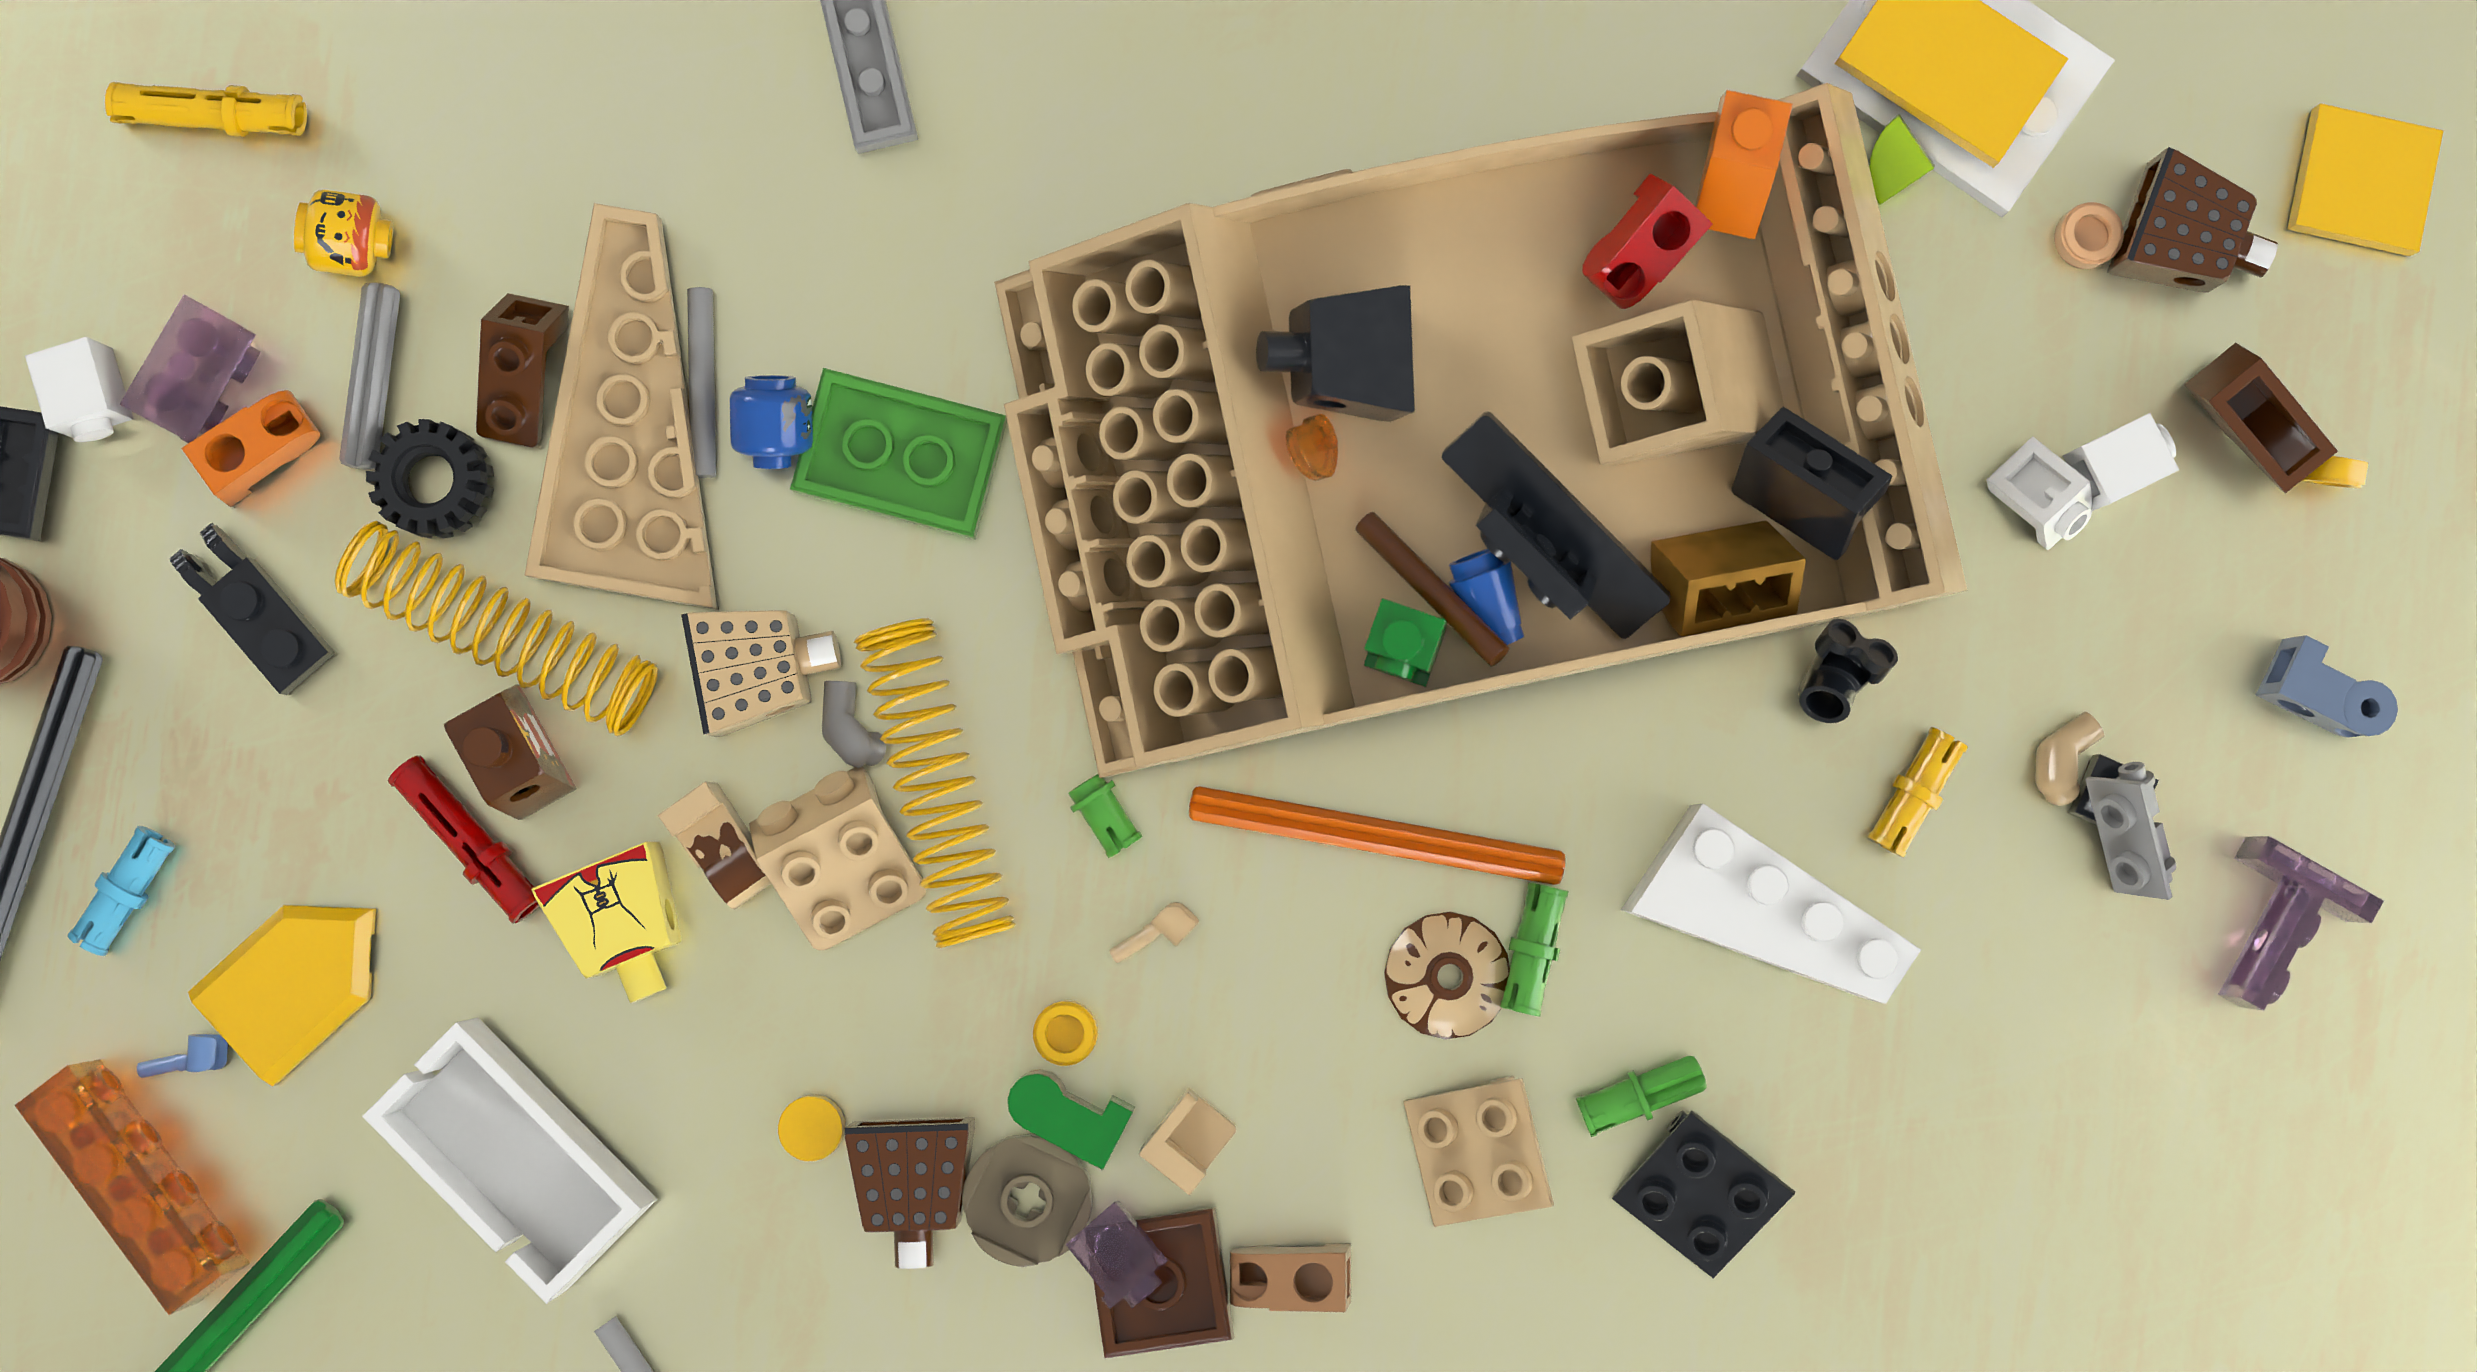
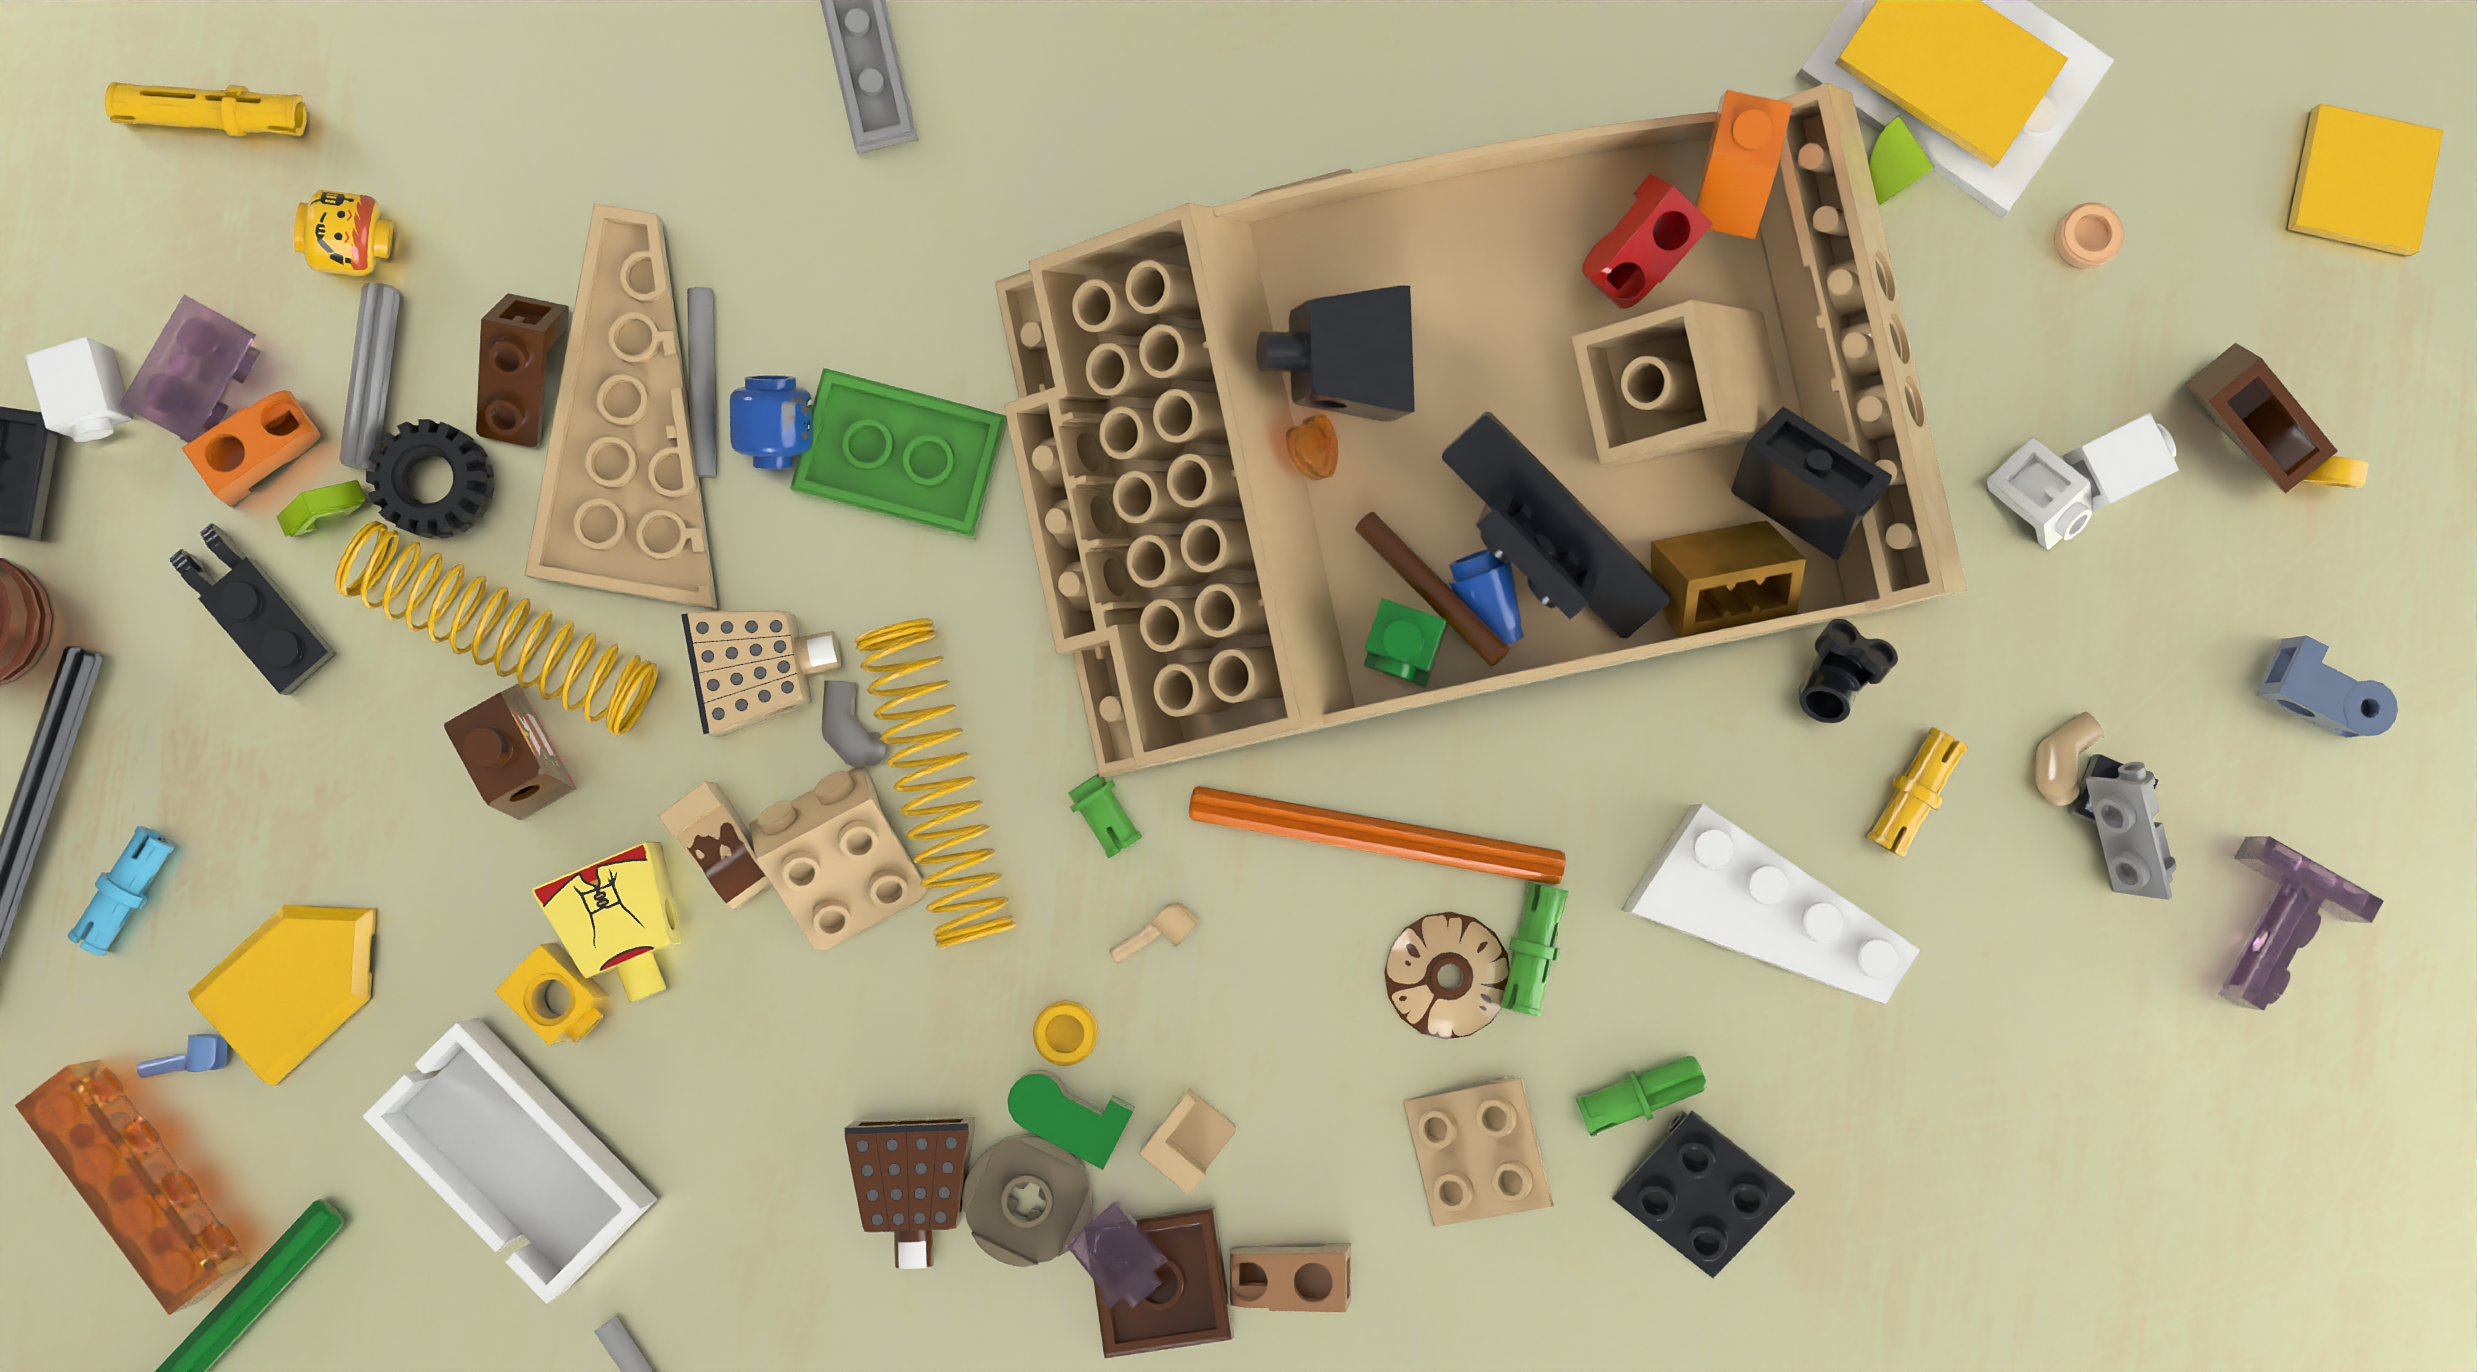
red pin [388,755,540,924] -> none
yellow tile [778,1095,845,1161] -> none
reddish brown torso [2107,147,2278,292] -> none
none -> lime tile [276,479,366,537]
none -> yellow brick [494,942,610,1046]

